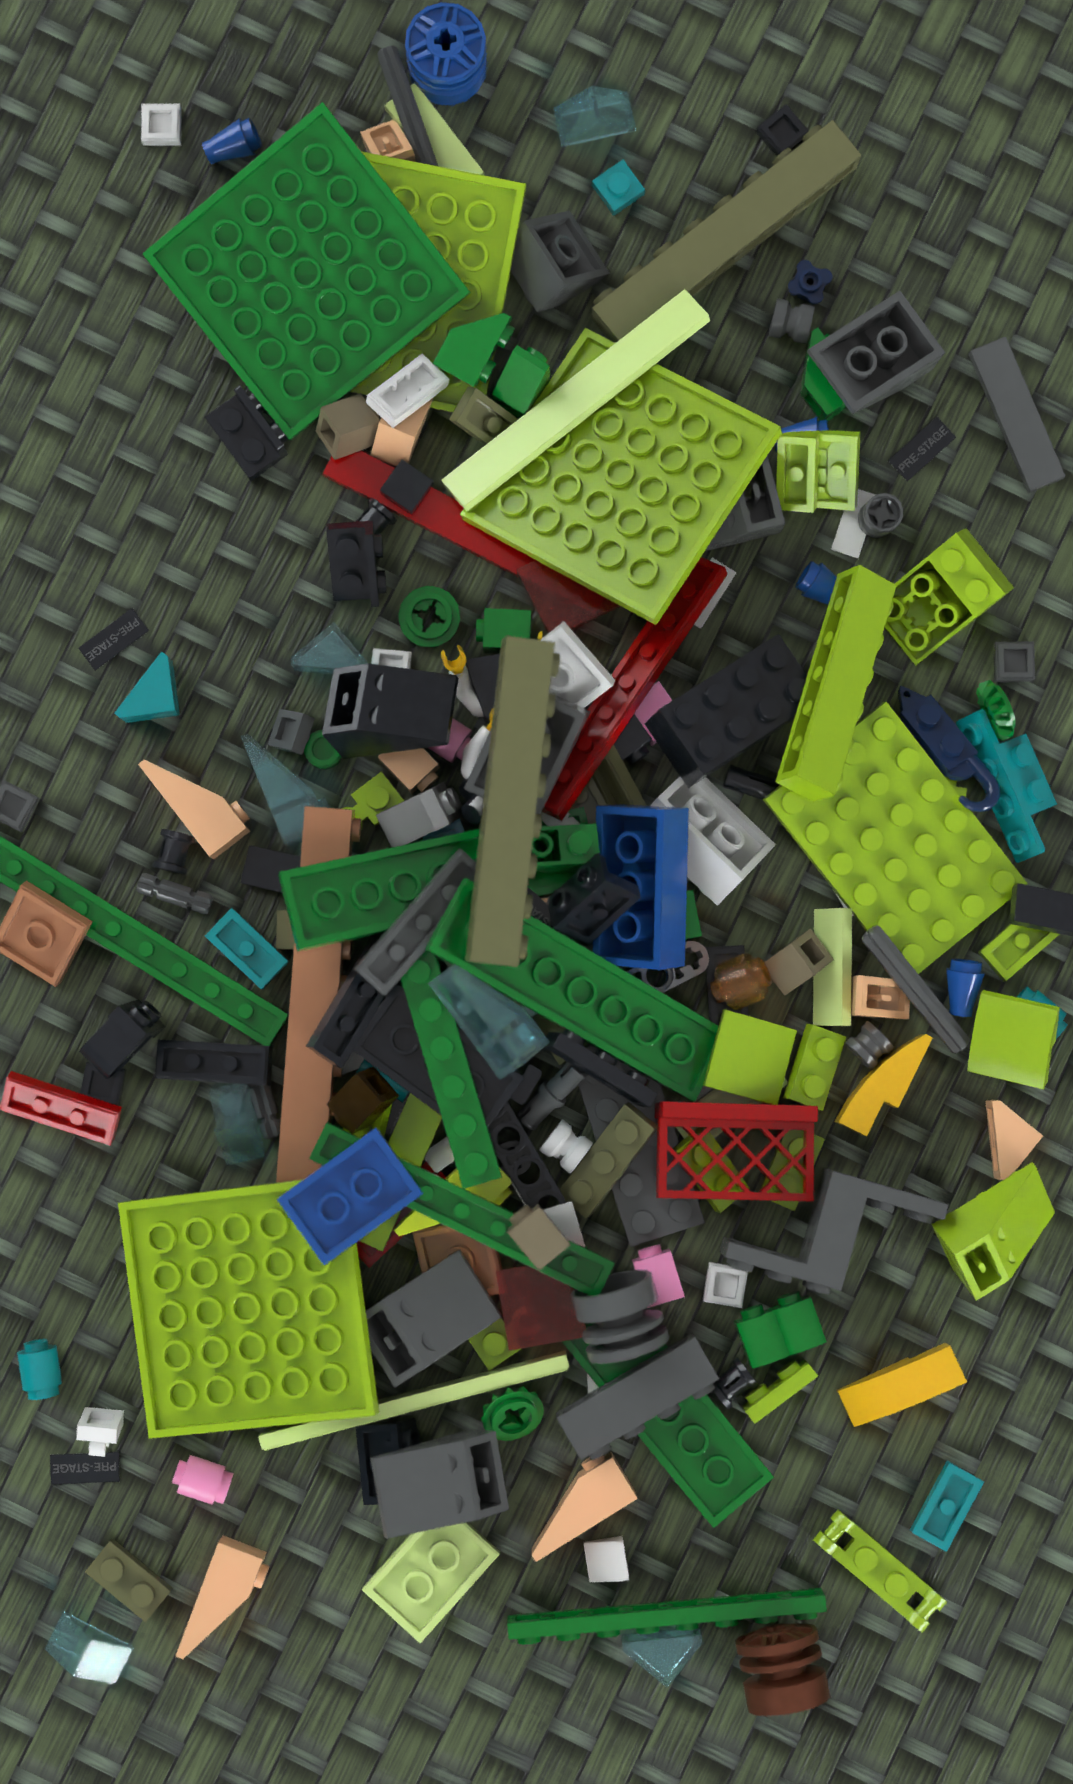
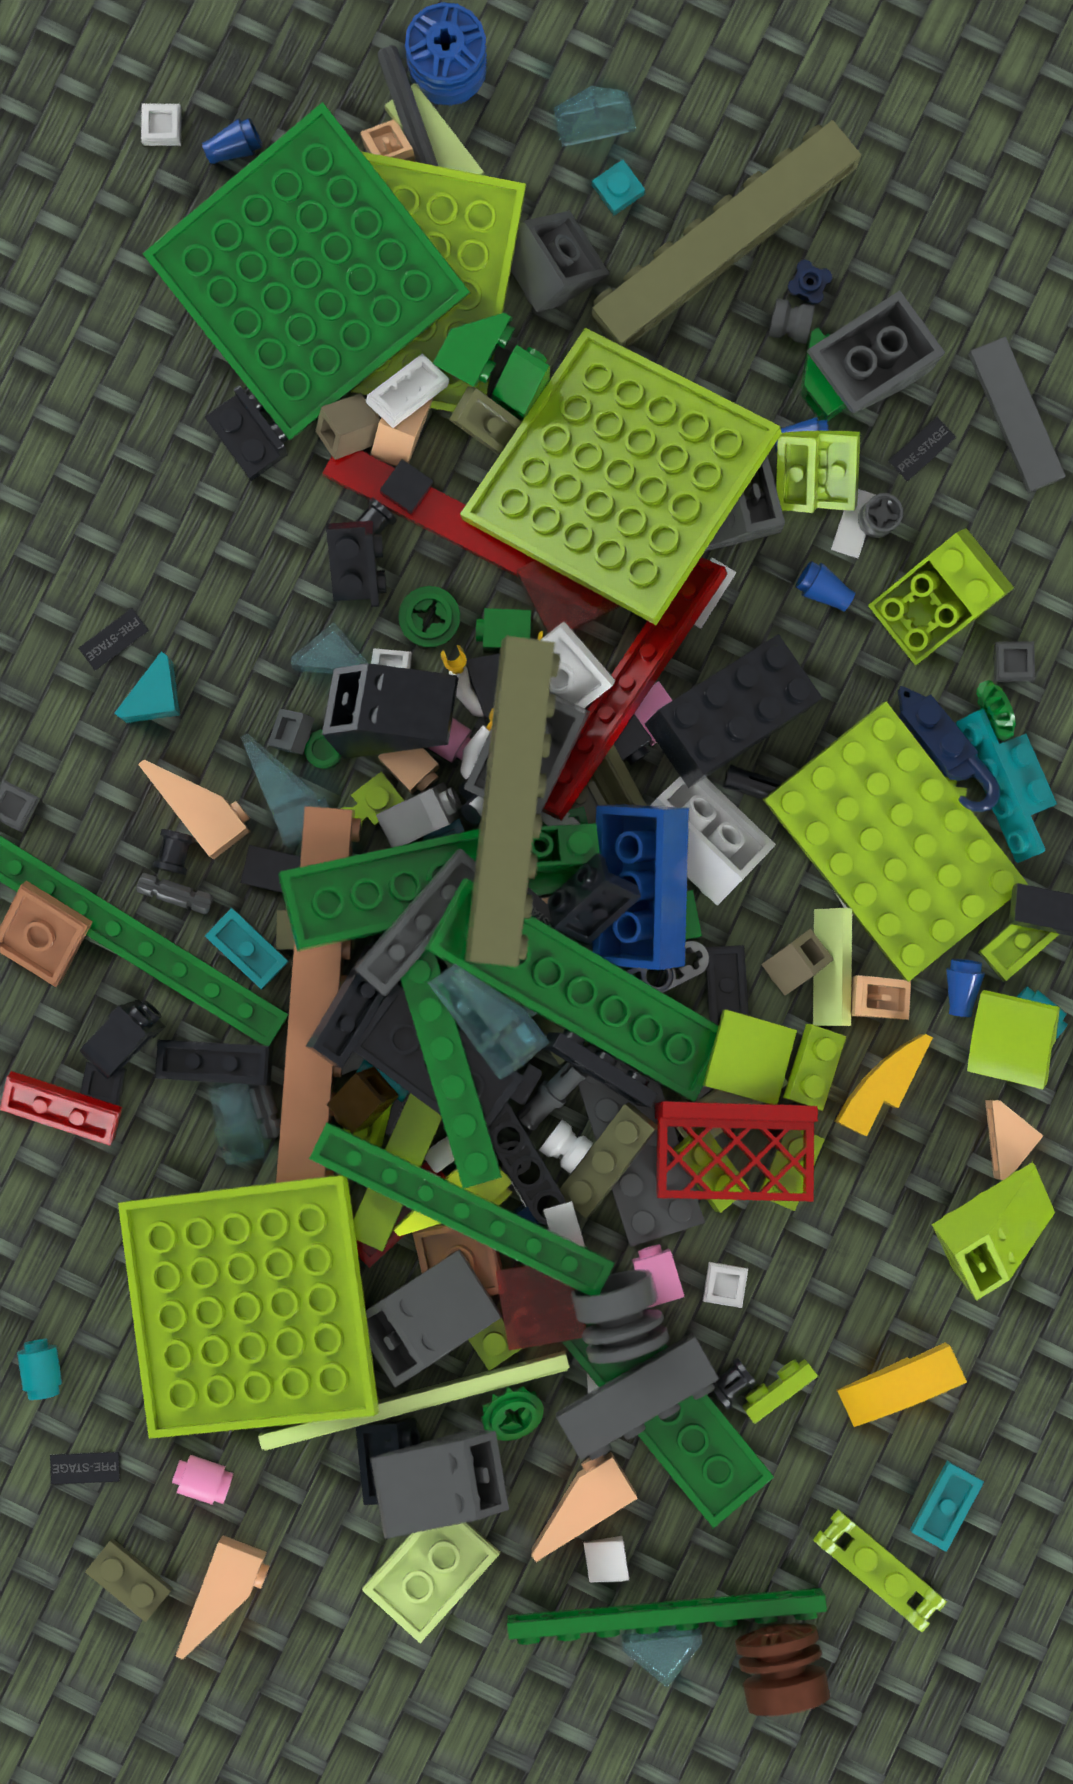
clear light blue slope [45,1612,134,1685] -> none
white tile [77,1407,124,1457] -> none
blue plate [277,1127,423,1265] -> none
yellowish green tile [442,289,710,512] -> none
dark tan brick [507,1204,570,1271] -> none
clear orange head [711,953,772,1010] -> none
dark grey bracket [719,1168,949,1295] -> none
green brick [734,1291,826,1369] -> none
black tile [756,104,809,157] -> none
lime brick [775,565,897,802] -> none
dark grey wheel [844,1021,894,1070] -> none
dark grey axle [861,925,970,1054] -> none

